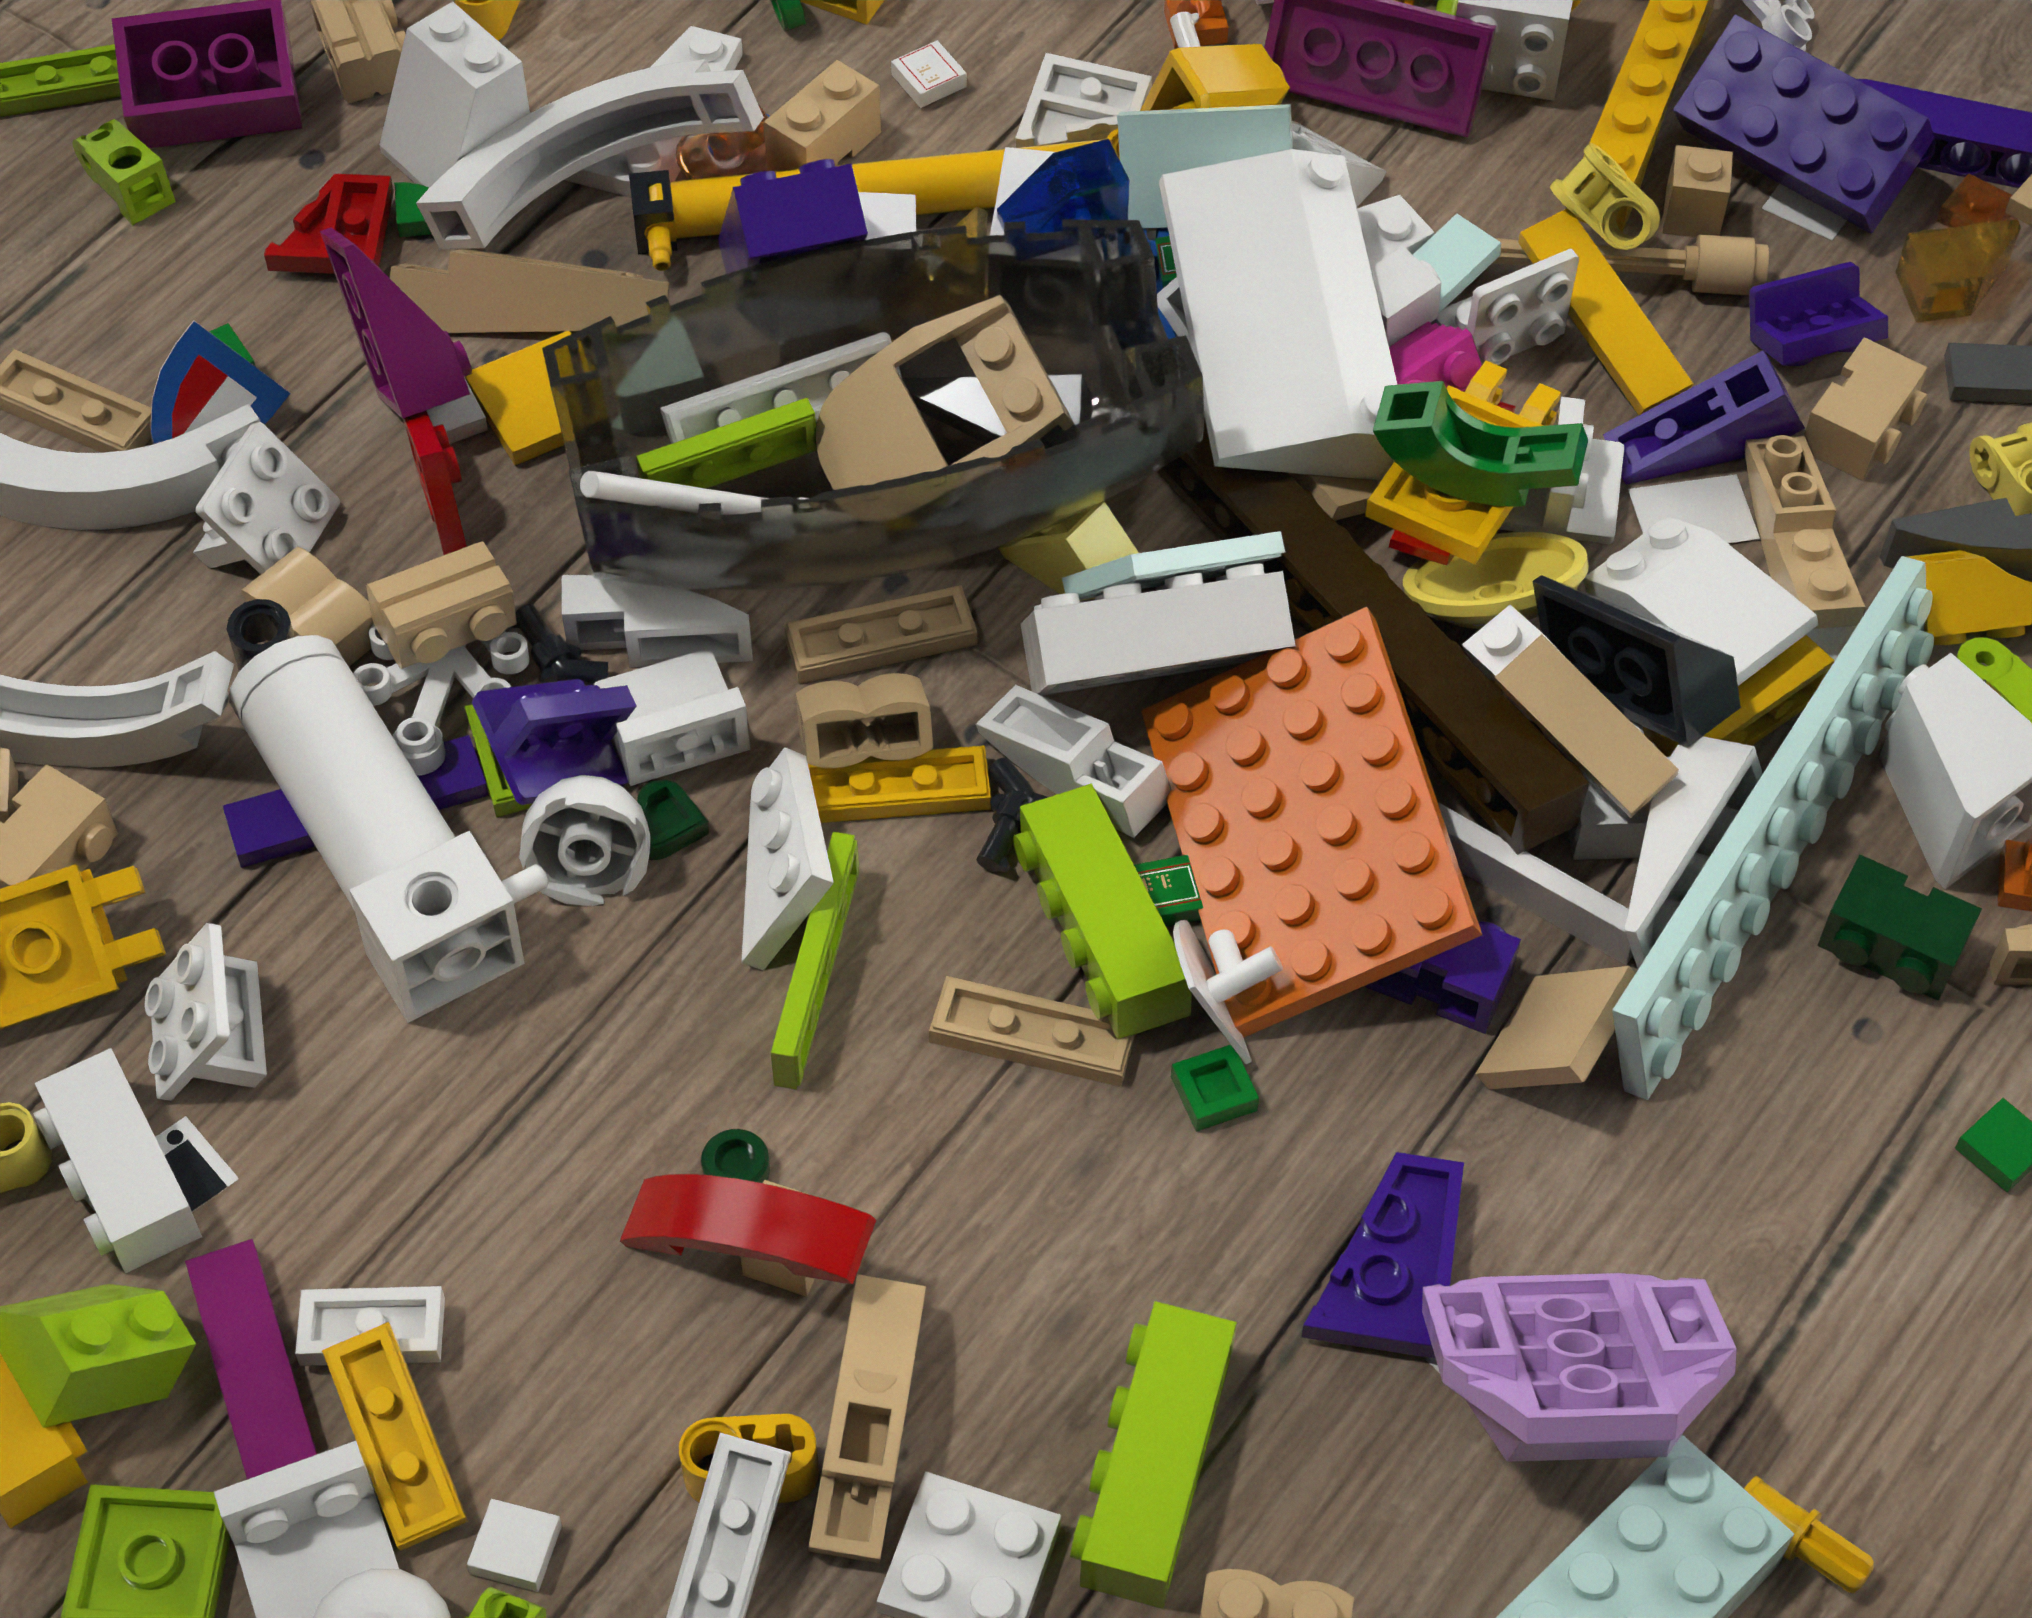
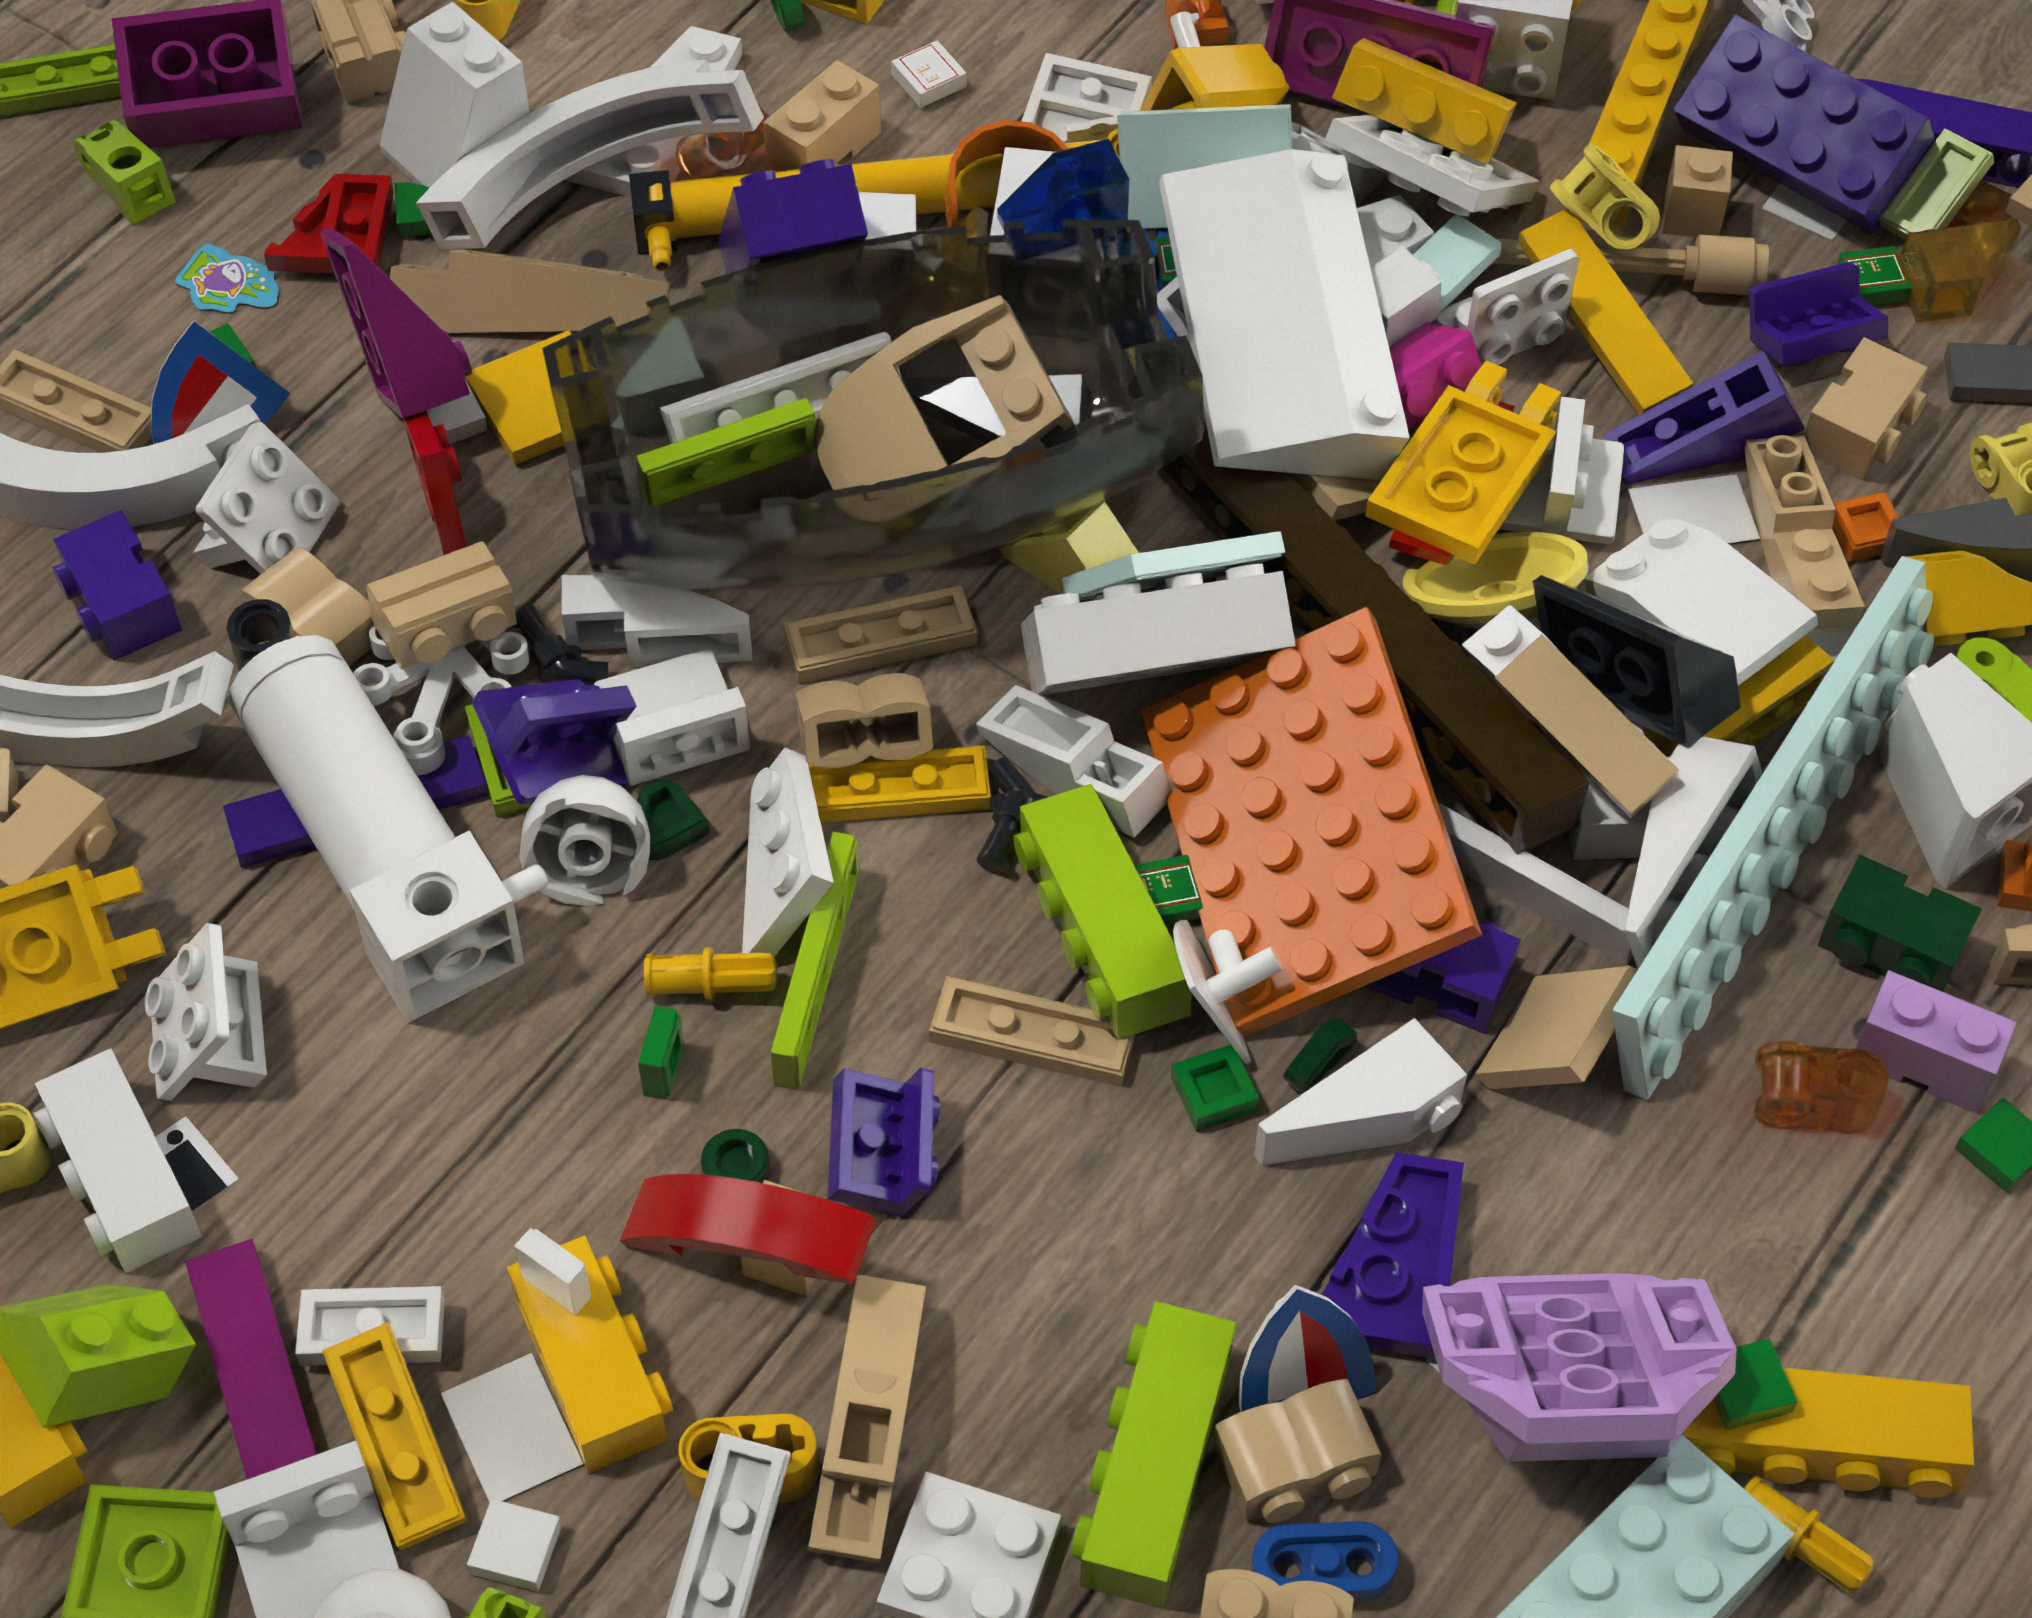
white bar [580,471,858,537] -> none
green arch [1373,381,1588,507] -> none
none -> dark purple brick [52,510,182,660]
none -> sticker [175,244,279,313]
none -> white sticker [441,1353,583,1503]
none -> yellow brick [507,1235,673,1474]
none -> white tile [514,1228,592,1316]
none -> green tile [638,1006,684,1100]
none -> yellow axle [644,947,778,1000]
none -> dark purple bracket [827,1068,940,1217]
none -> orange piece [944,120,1083,229]
none -> tan brick [1214,1379,1381,1523]
none -> shield [1239,1285,1376,1412]
none -> blue plate [1251,1521,1398,1602]
none -> white slope [1254,1018,1467,1166]
none -> dark green tile [1283,1017,1358,1093]
none -> white plate [1325,115,1540,216]
none -> yellow brick [1332,38,1517,164]
none -> yellow brick [1682,1368,1974,1498]
none -> green tile [1713,1338,1798,1430]
none -> clear orange piece [1754,1041,1890,1134]
none -> orange tile [1832,492,1899,562]
none -> green tile [1837,246,1912,306]
none -> lavender brick [1850,970,2017,1114]
none -> yellowish green tile [1879,128,1994,252]

